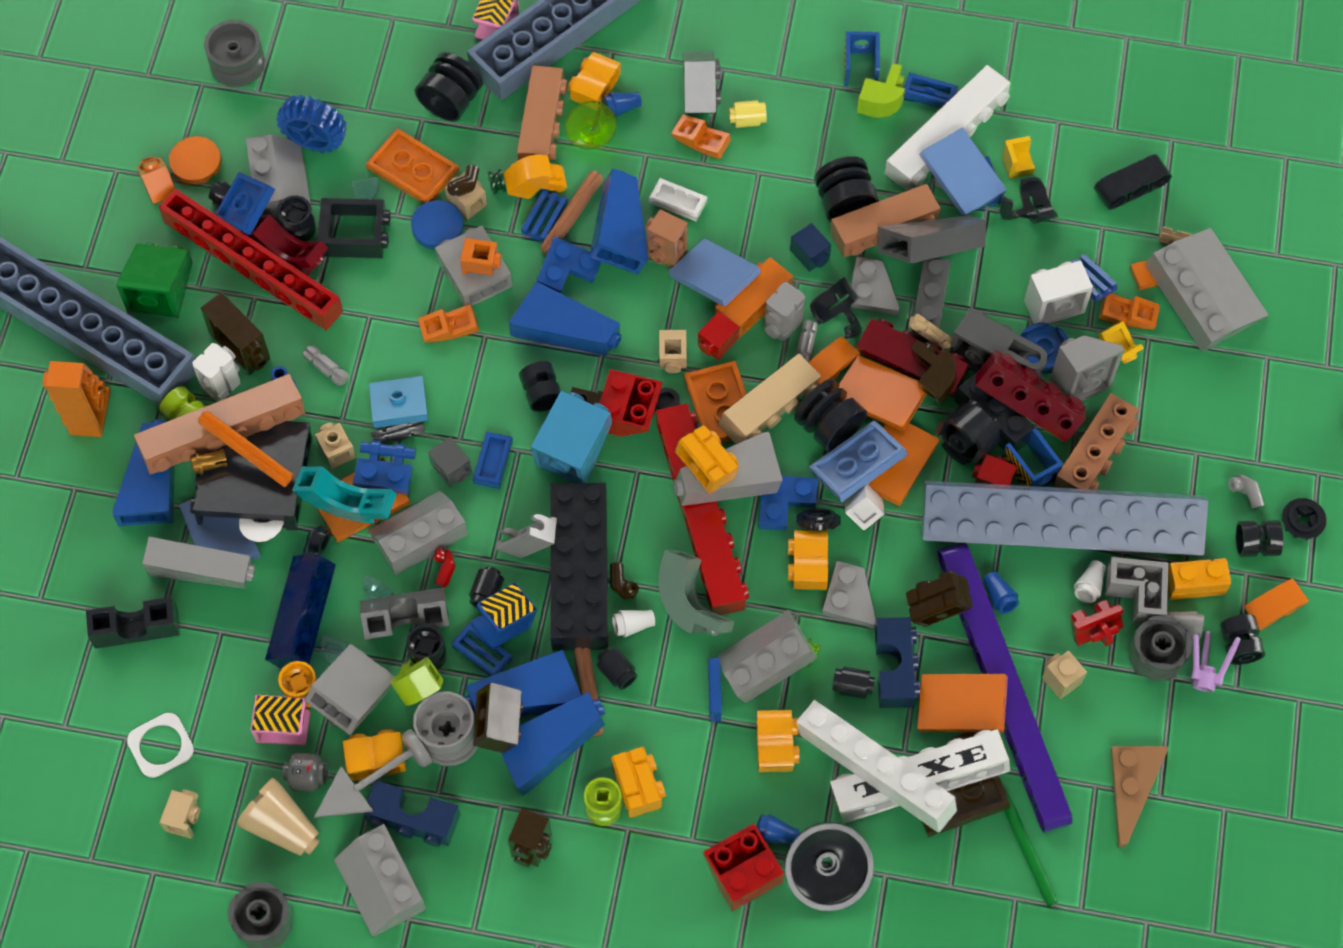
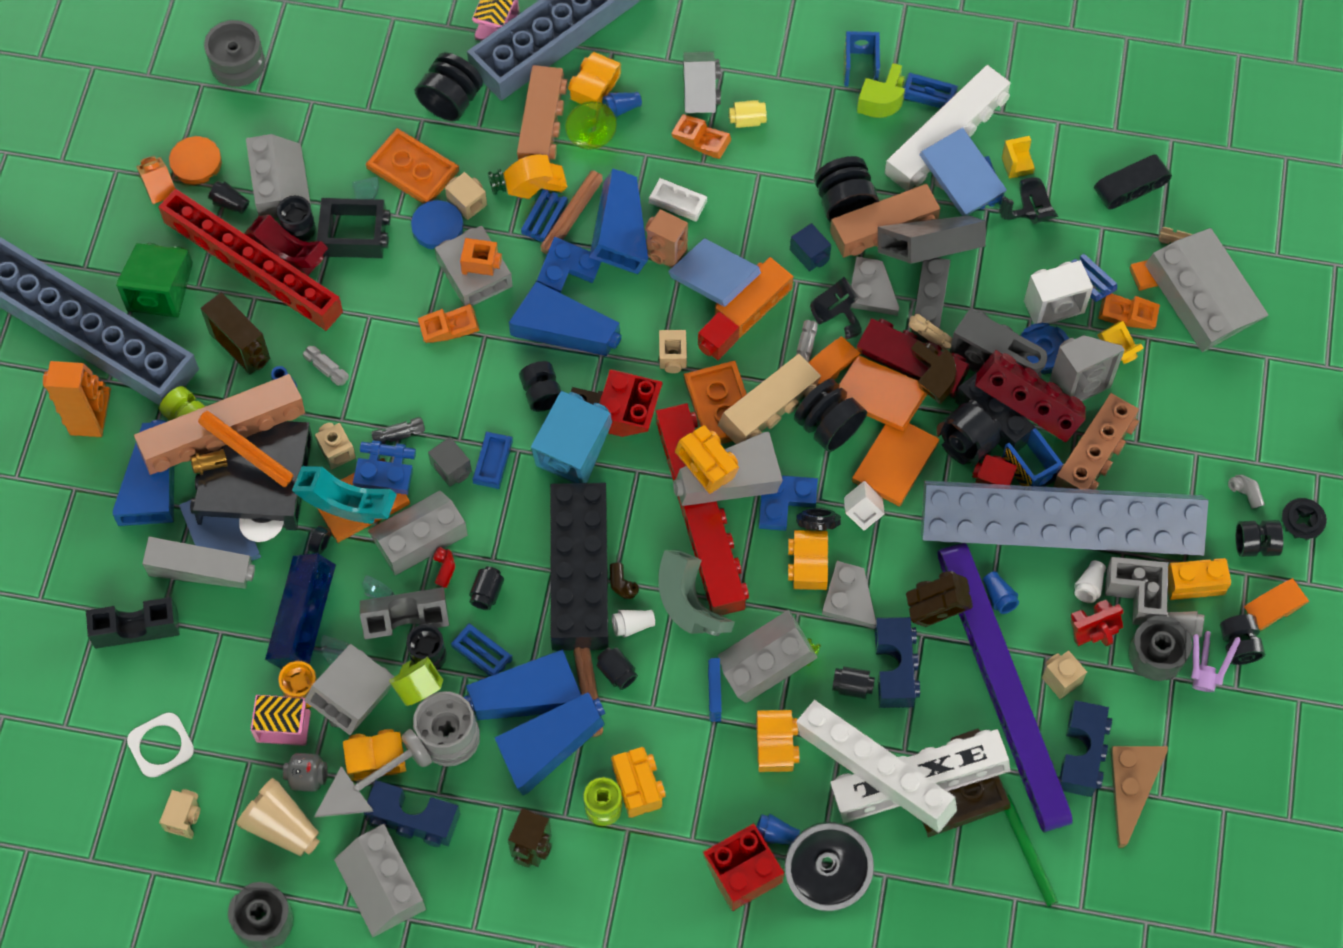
white brick [192,343,241,402] -> none
blue tile [215,172,275,235] -> none
blue gear [276,95,347,153] -> none
dark azure plate [369,376,428,428] -> none
dark brown arm [447,165,479,196] -> none
piece [471,582,537,649] -> none
brick [473,682,523,753] -> none
light grey hinge [496,514,557,558] -> none
black tile [655,388,680,411] -> none
light grey brick [764,282,805,342] -> none
medium blue tile [809,420,908,502] -> none
orange tile [917,674,1008,732] -> none
none -> dark blue arch [1059,700,1112,797]

